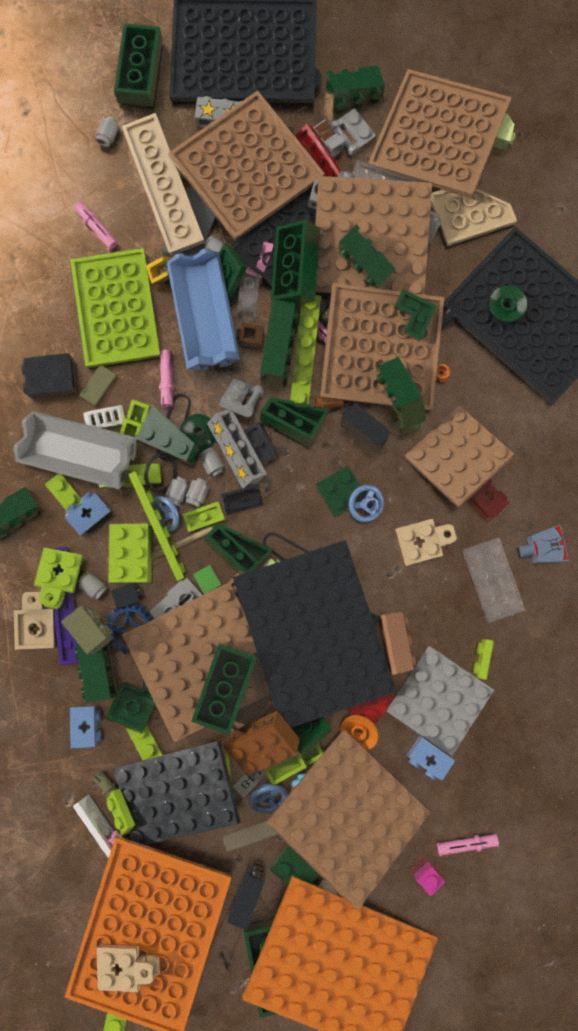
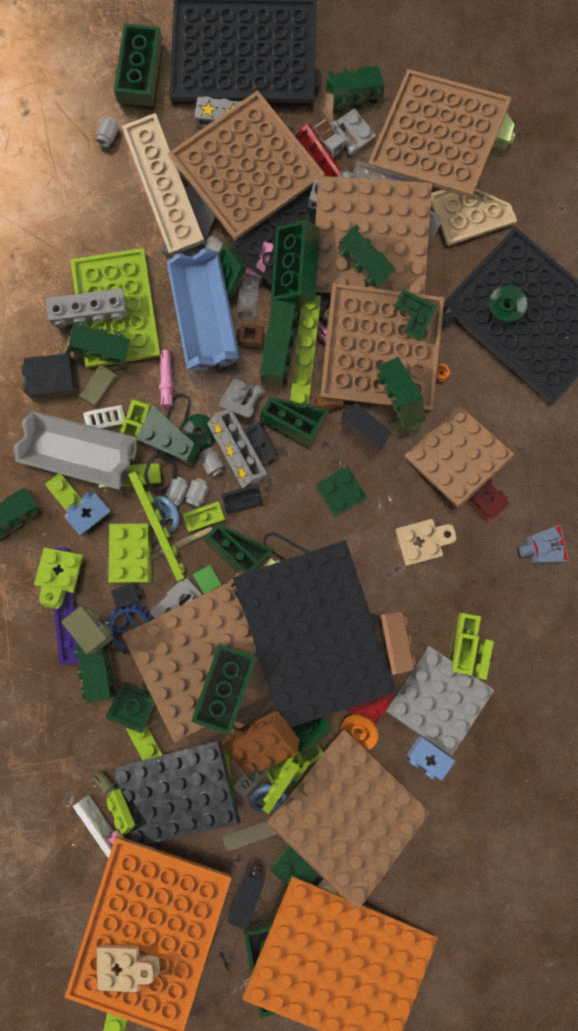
tan plate [14,592,56,650] -> none
medium blue brick [70,705,101,748] -> none
bright pink pin [73,201,118,250] -> none
light grey brick [78,572,108,600] -> none
yellow window [146,257,173,284] -> none
medium blue piece [349,485,384,522] -> none
dark pink brick [414,862,445,896] -> none
bright pink pin [437,834,499,856] -> none
clear plate [462,538,525,623] -> none
none -> light grey brick [46,288,127,328]
none -> dark green wedge [65,322,131,365]
none -> lime plate [262,756,310,814]
none -> lime slope [452,612,481,675]

